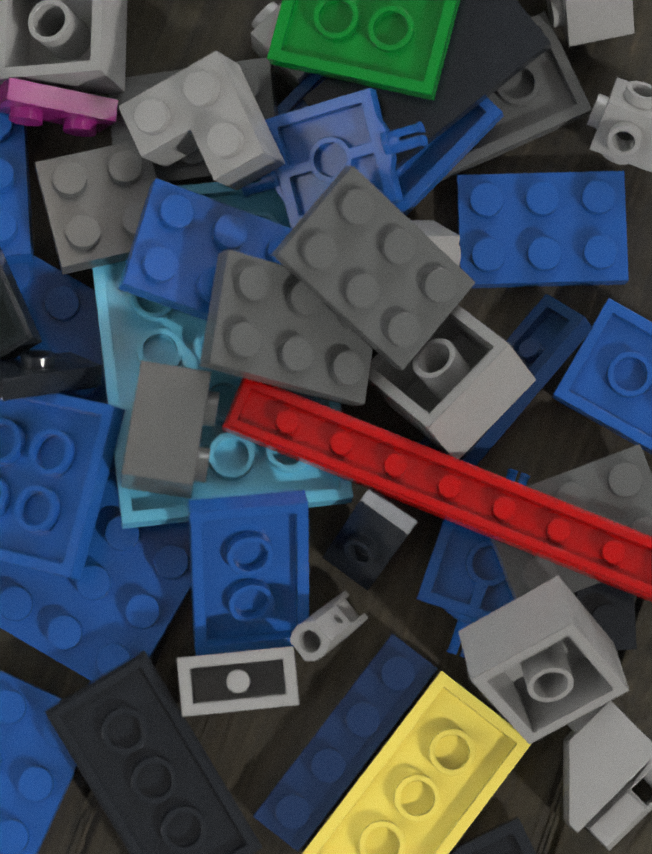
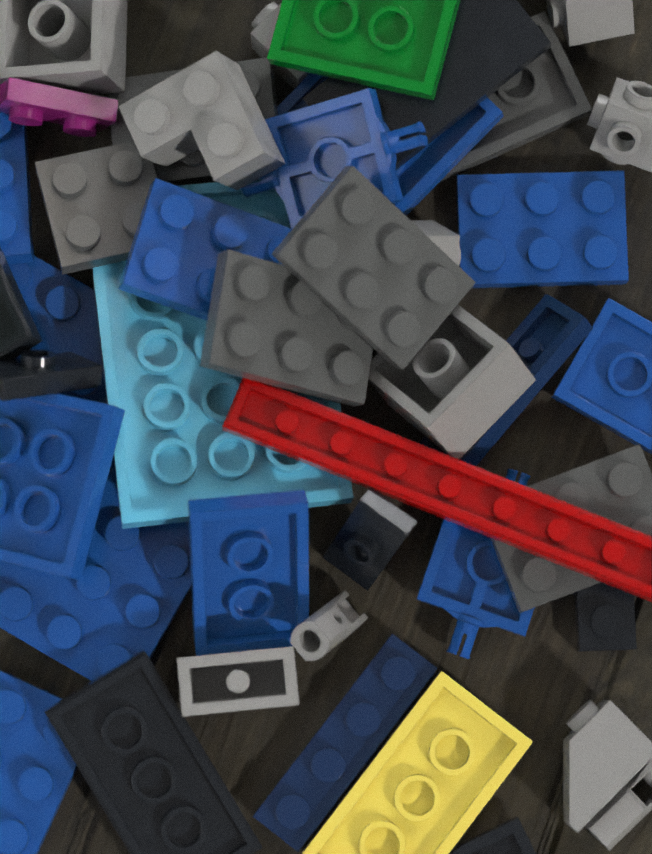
dark grey brick [122,360,220,499] -> none
light grey brick [458,576,629,744] -> none

